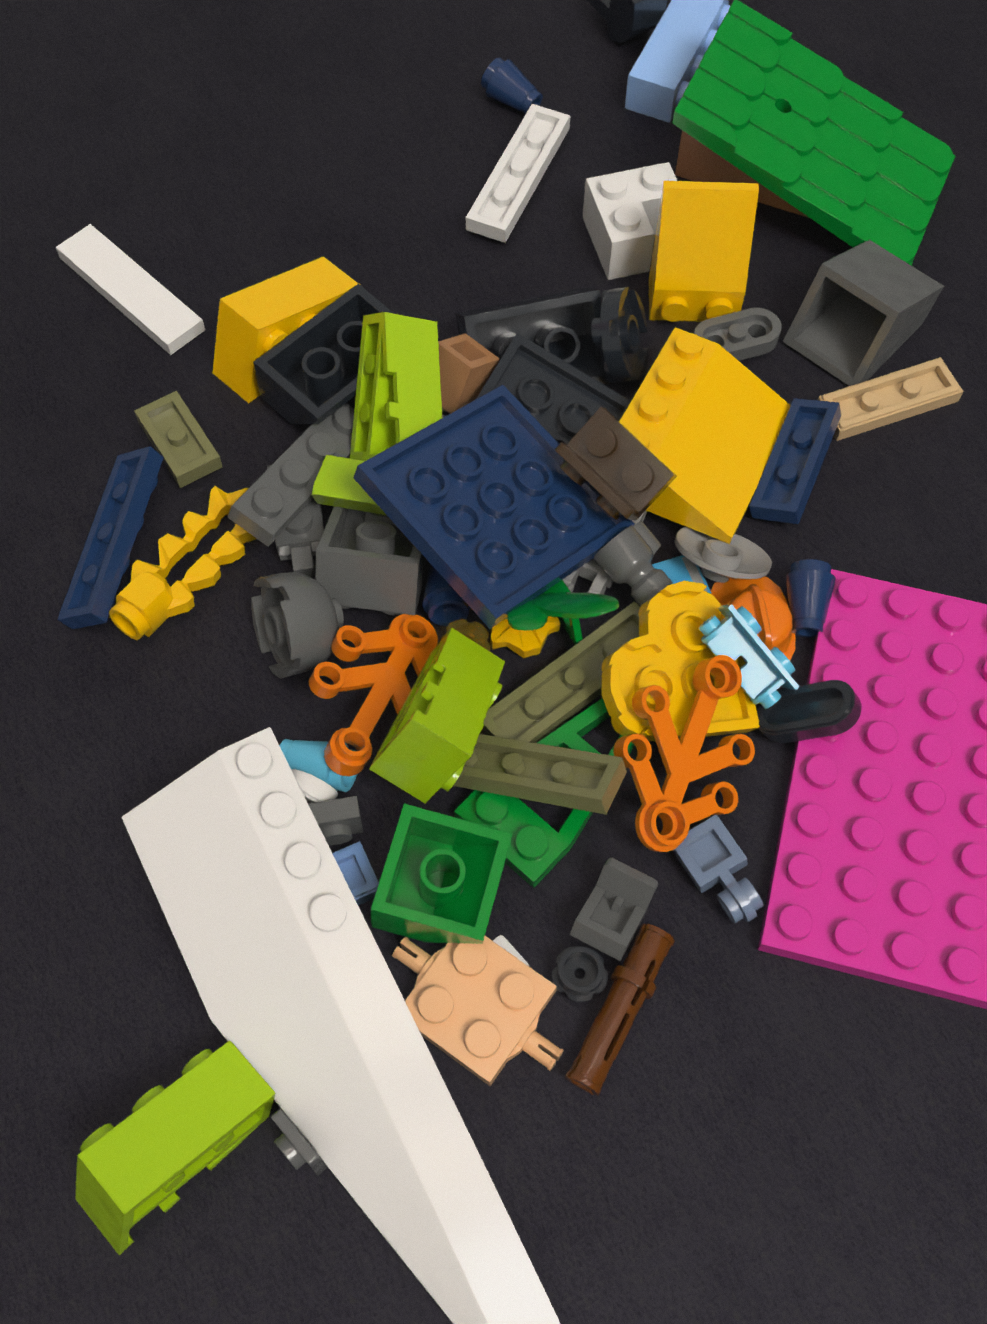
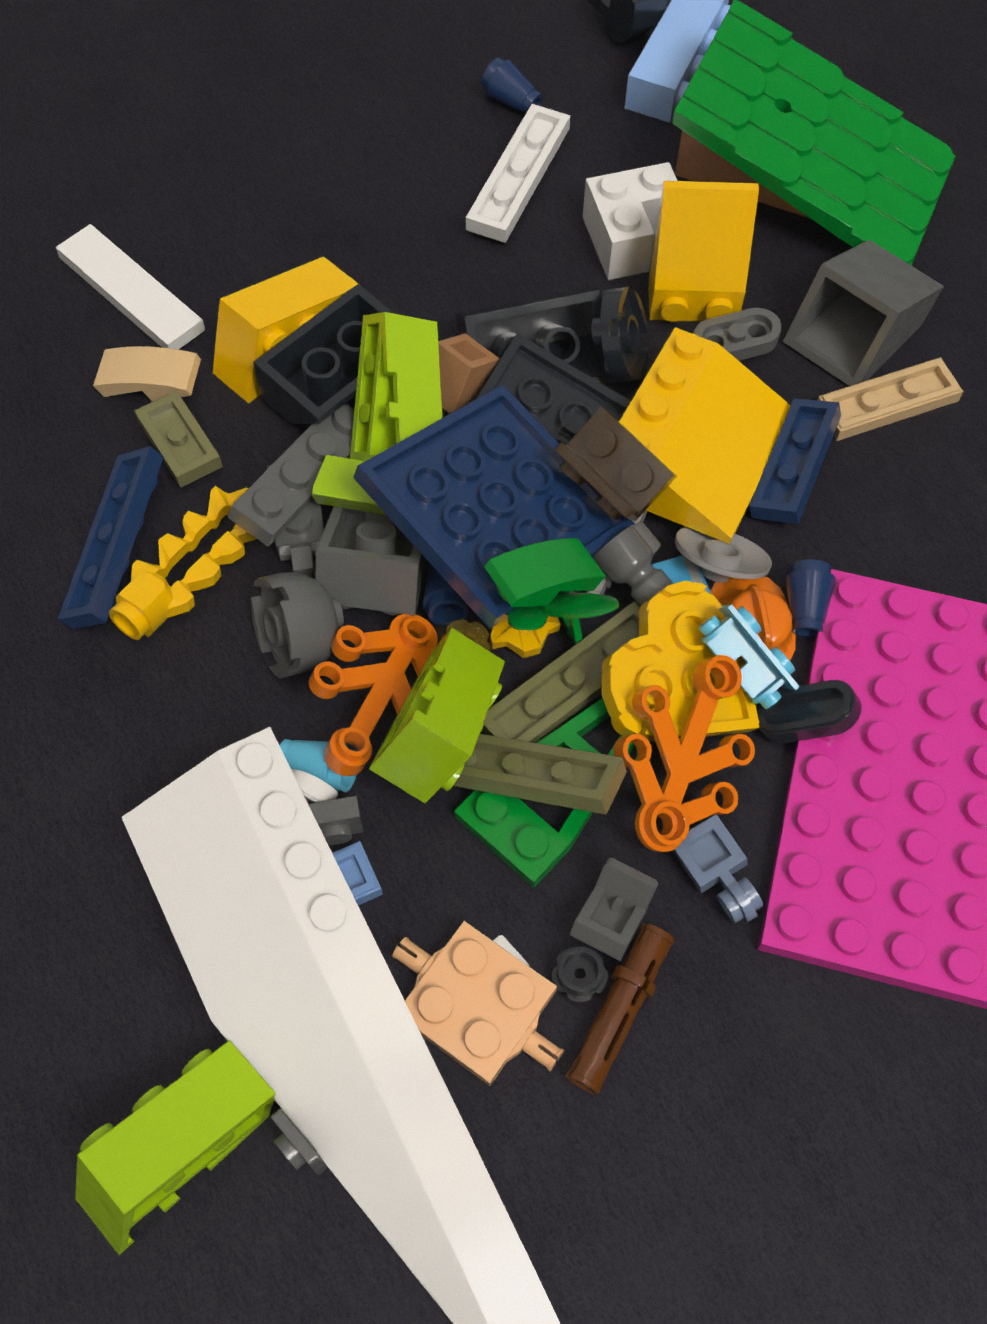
green slope [371,803,513,944] -> none
none -> tan slope [93,346,201,402]
none -> green slope [484,538,606,607]

